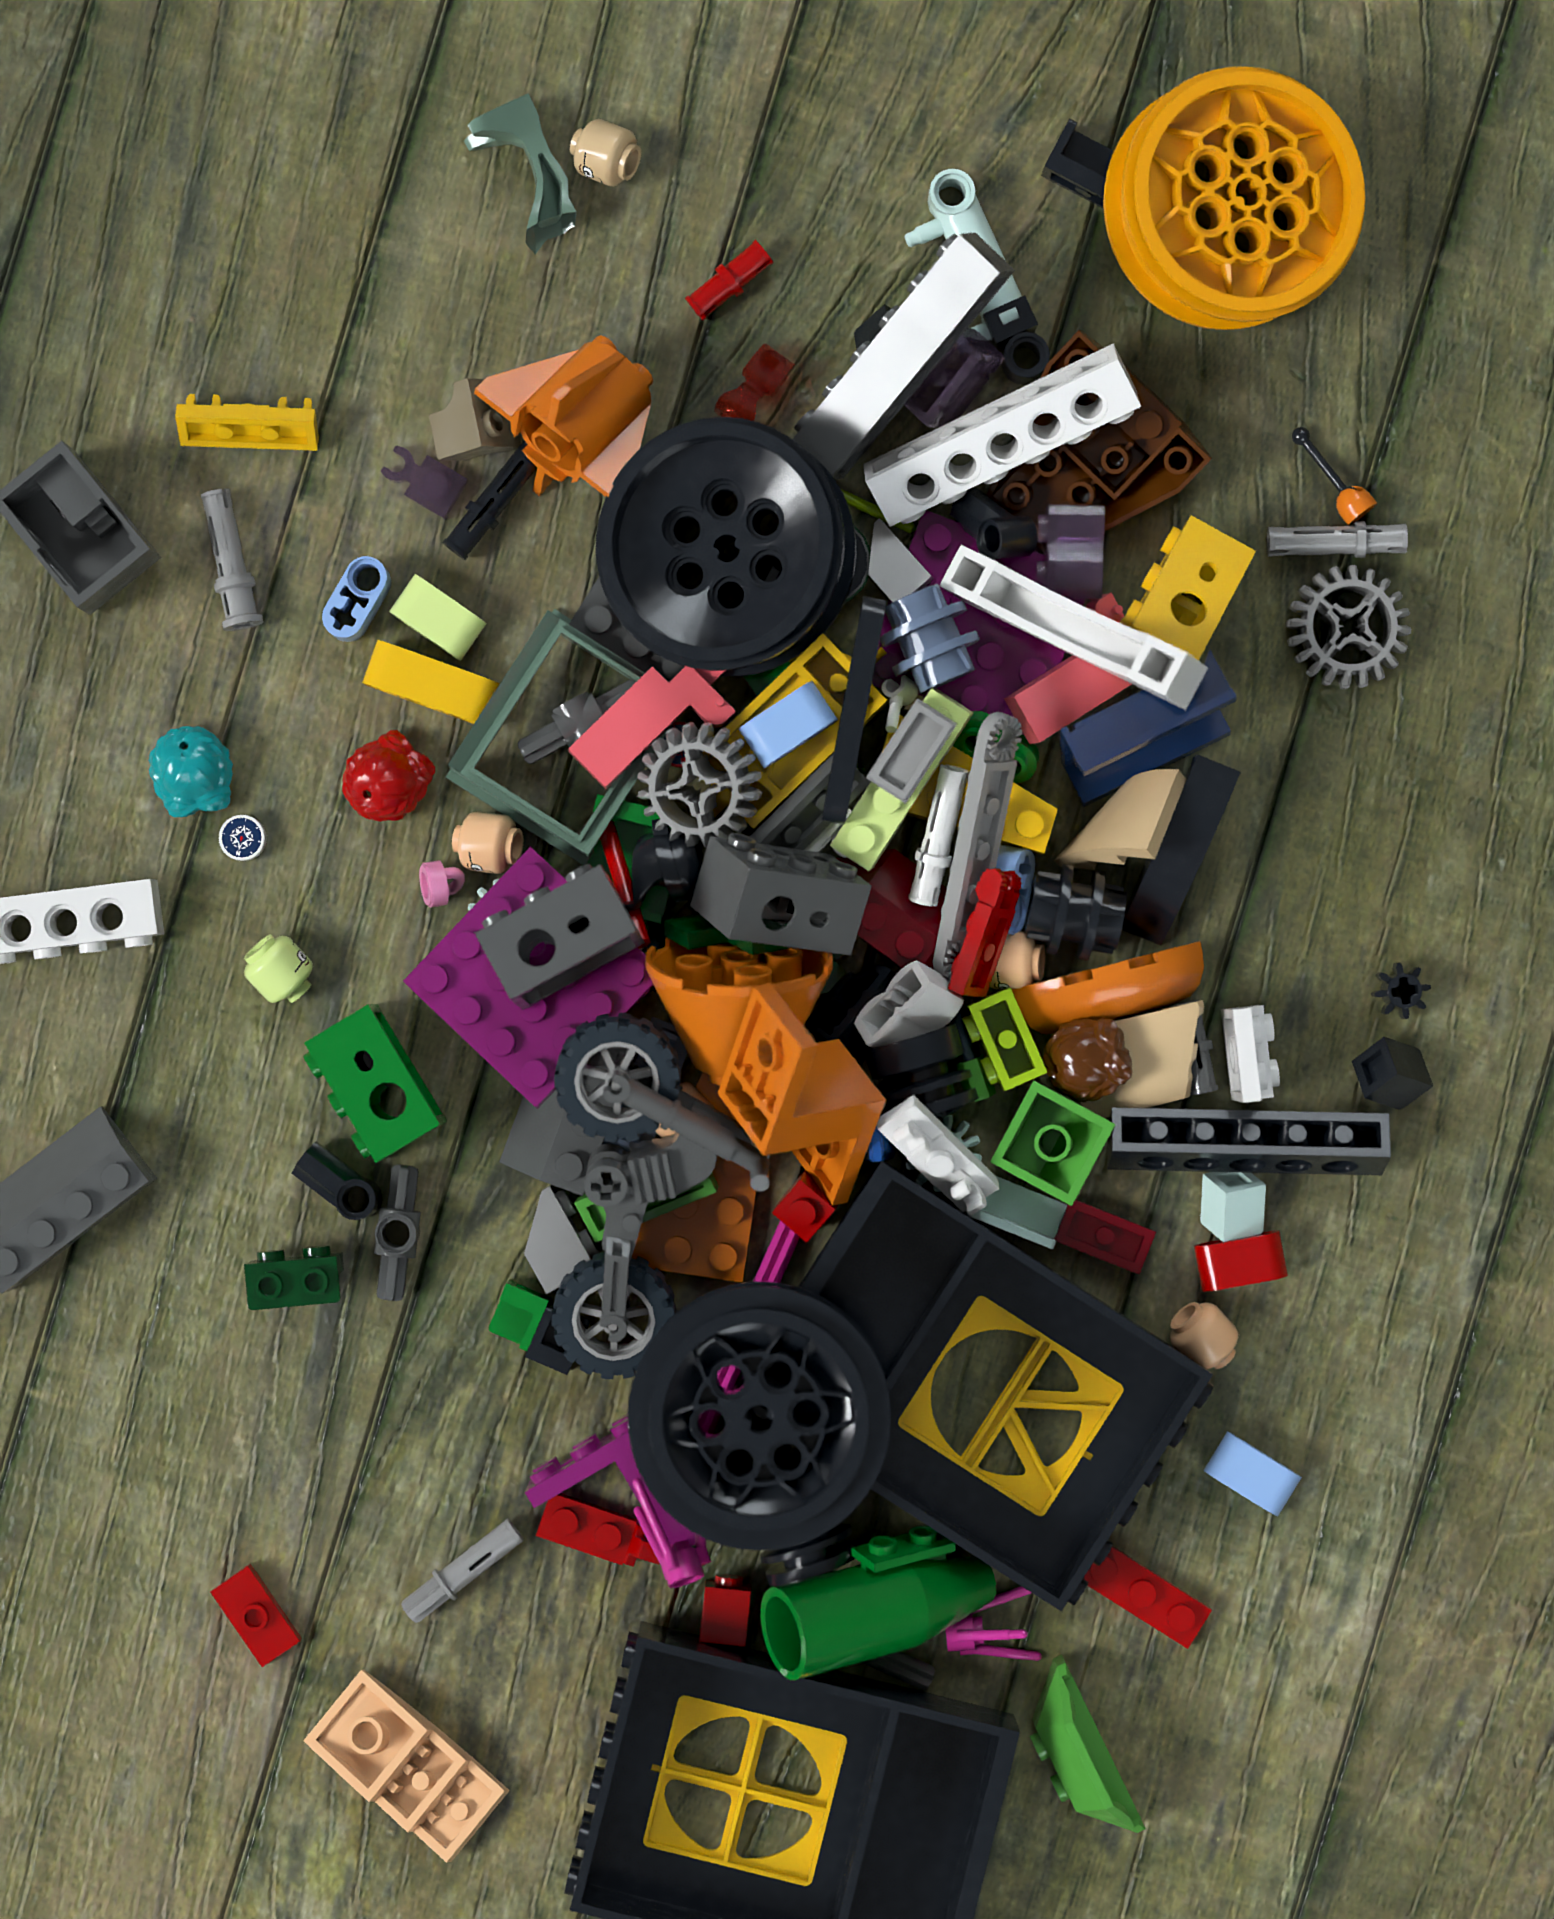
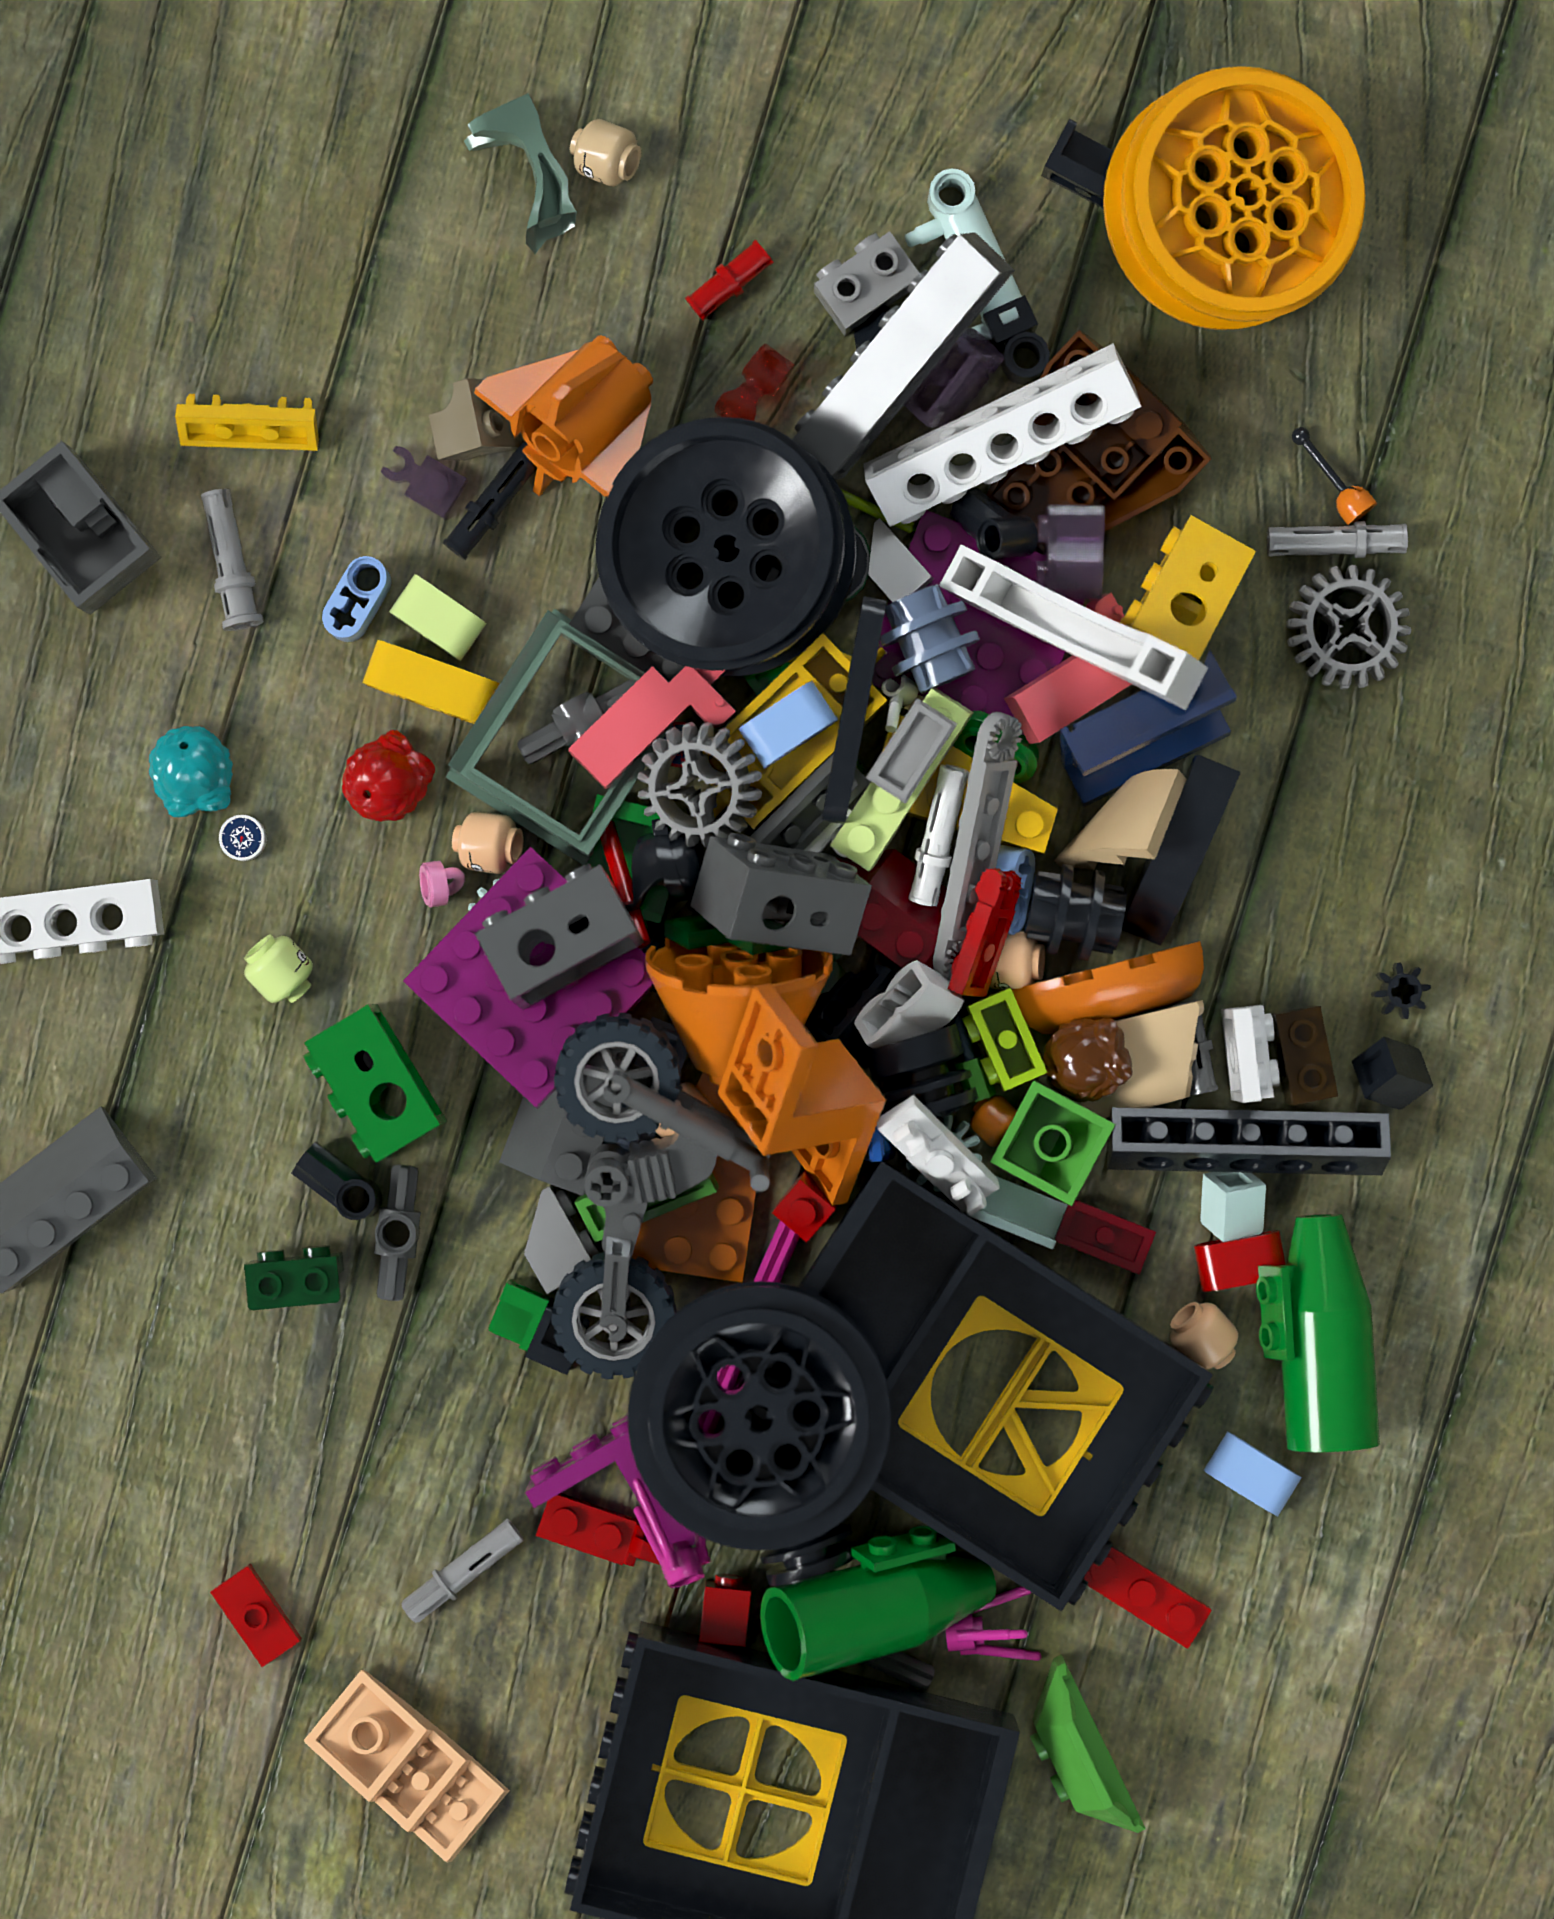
none -> light grey brick [814,231,920,336]
none -> orange piece [970,1096,1017,1147]
none -> green piece [1256,1214,1380,1452]
none -> dark brown brick [1271,1006,1339,1105]

